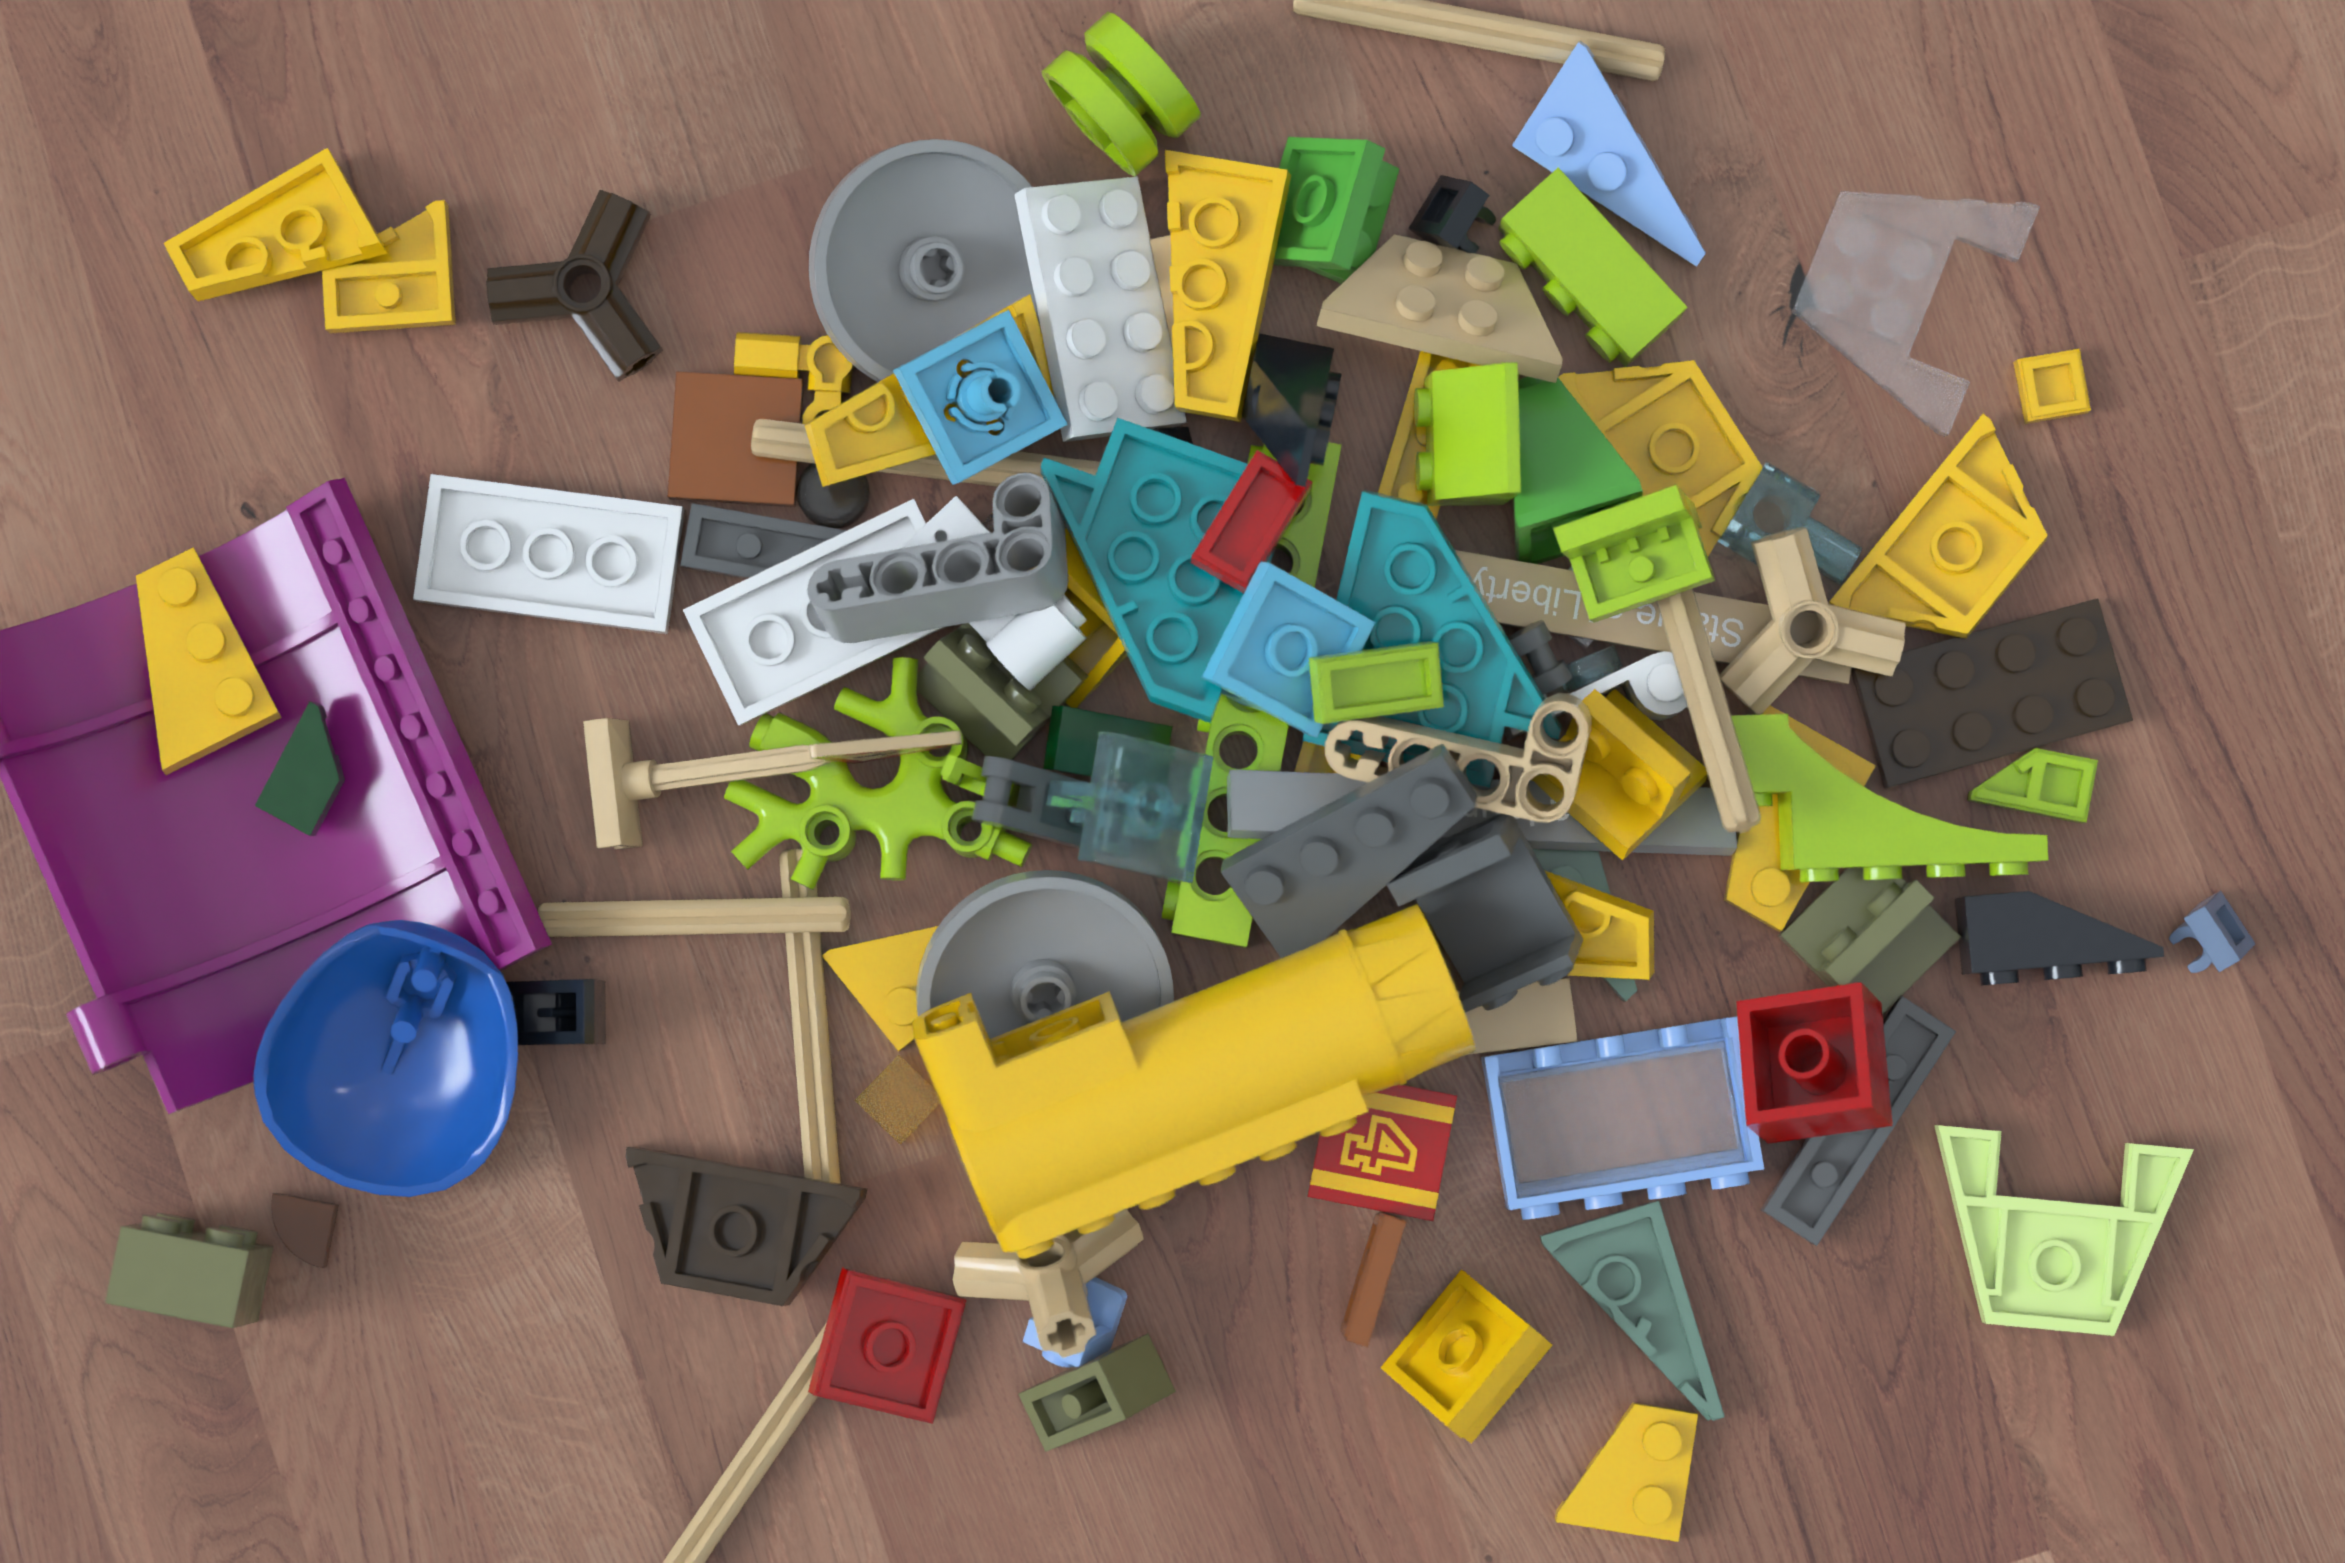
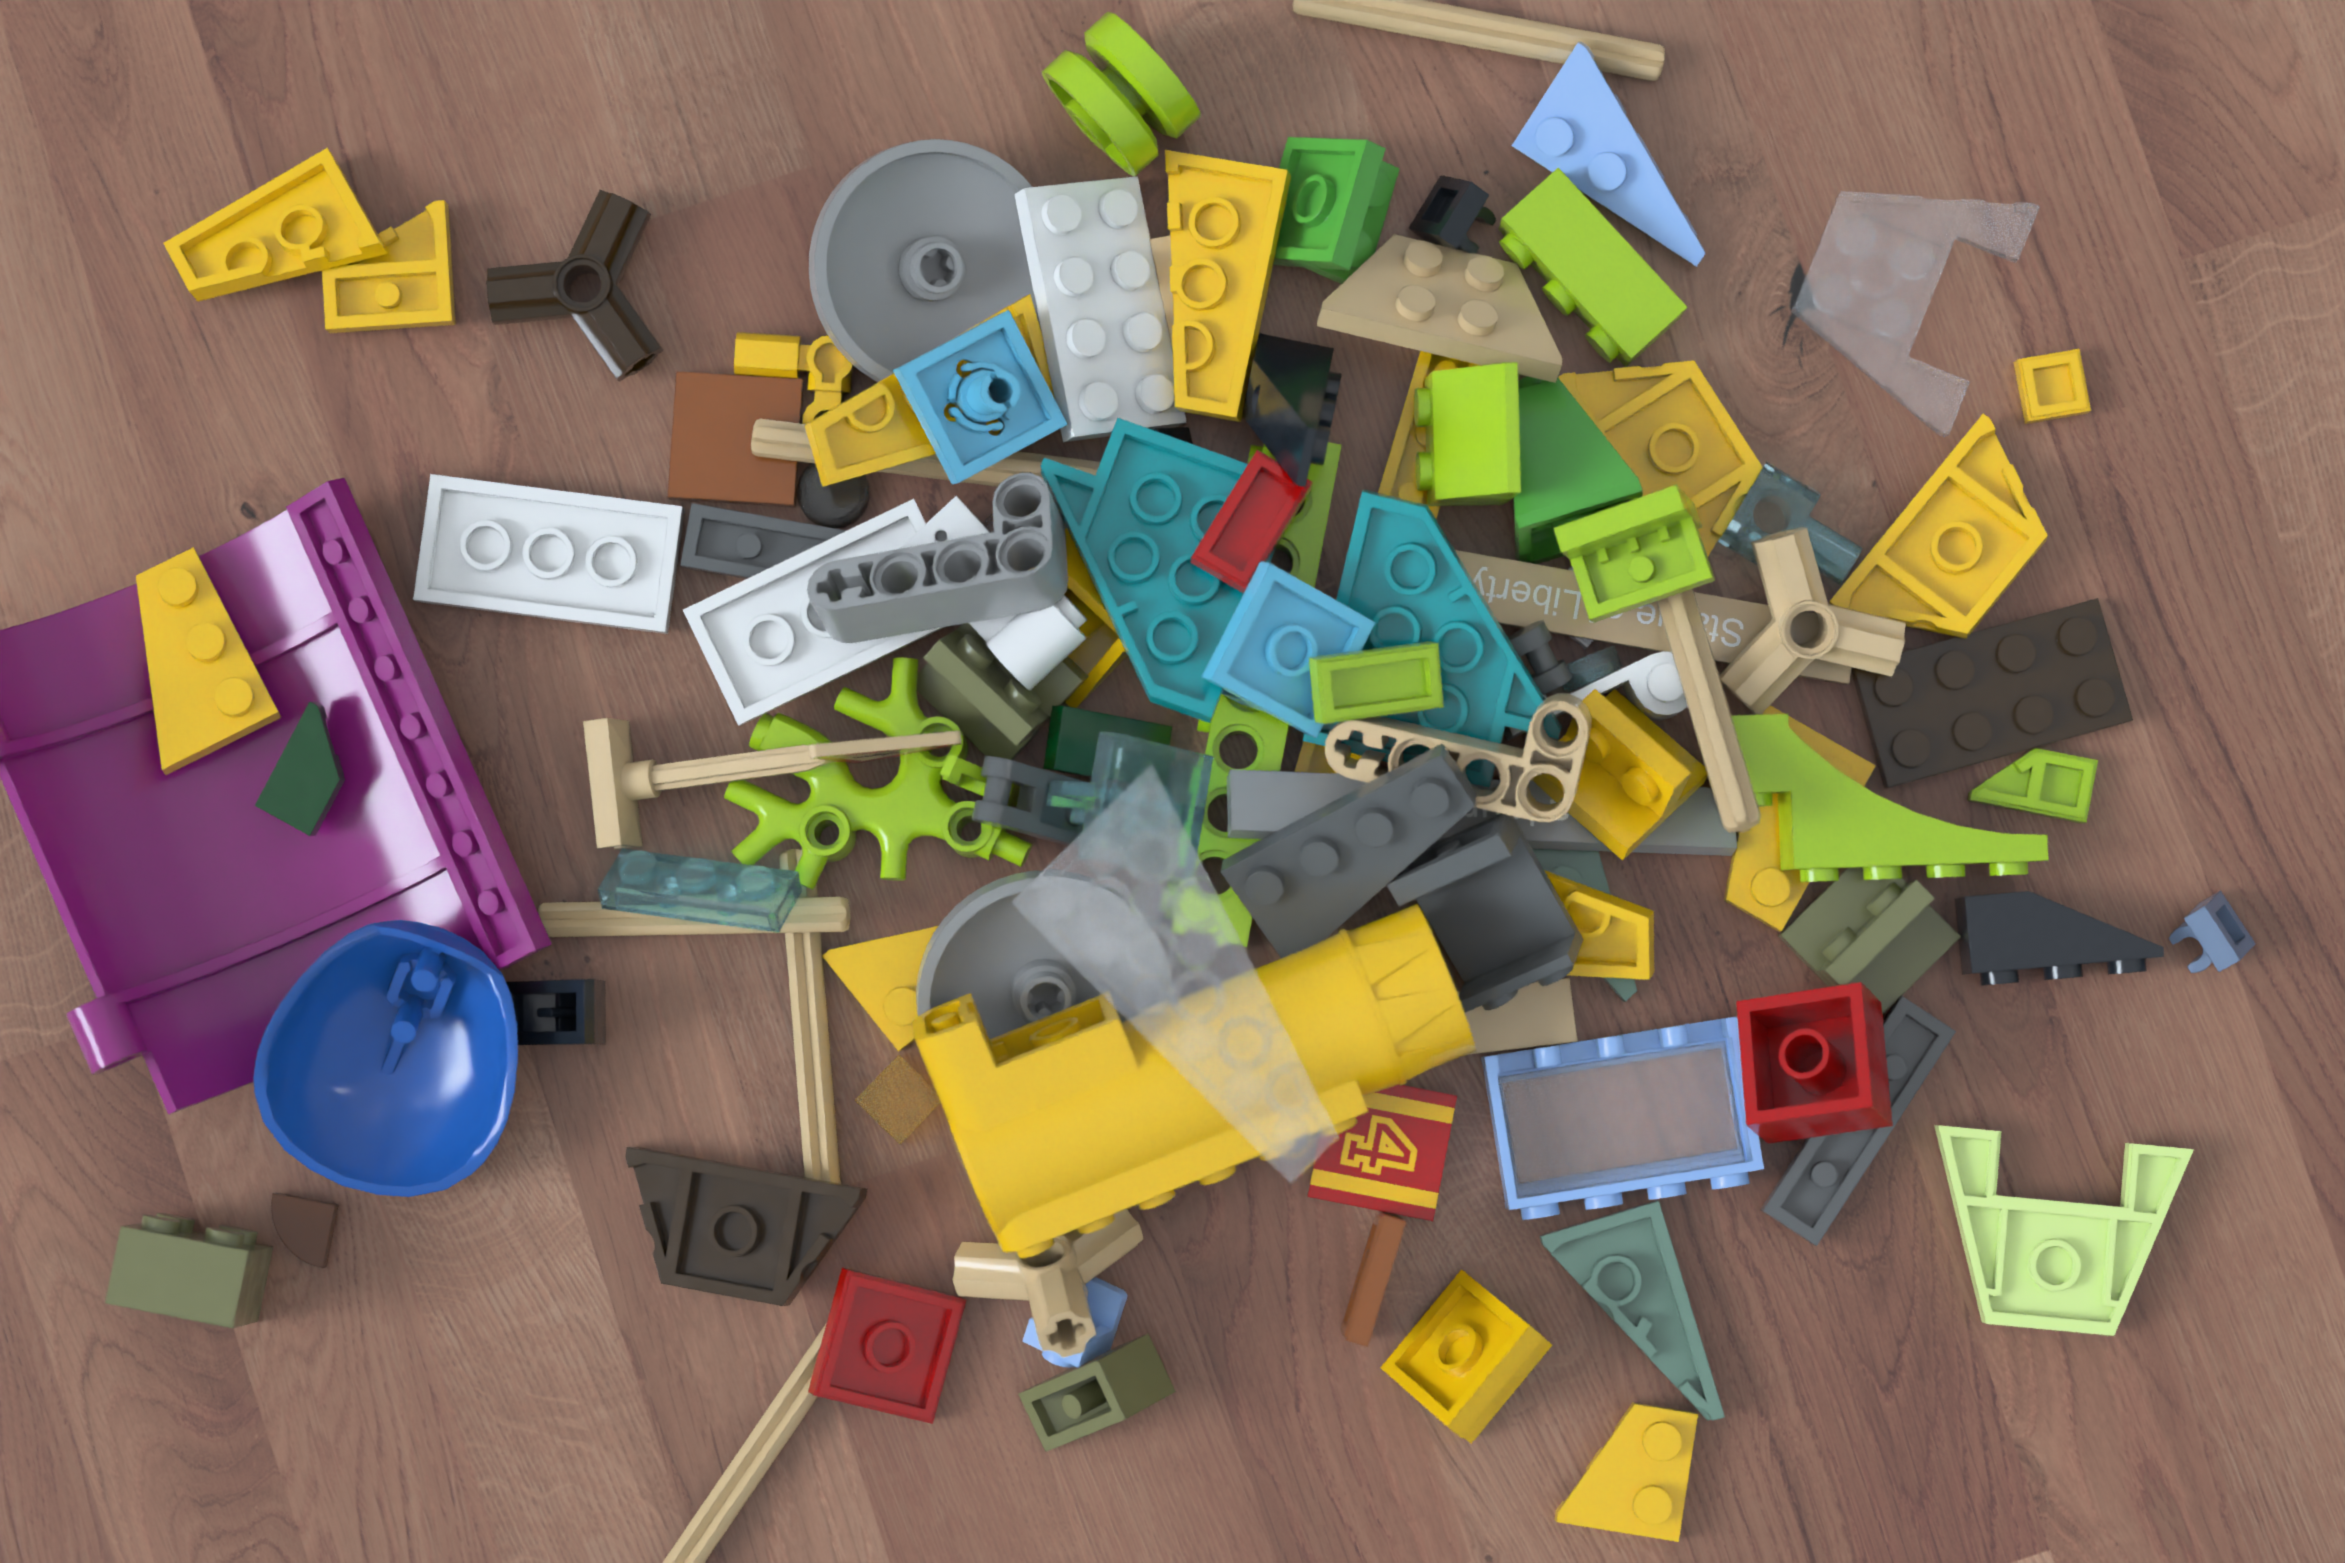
none -> clear light blue plate [598,848,802,933]
none -> clear wing [1011,764,1338,1185]

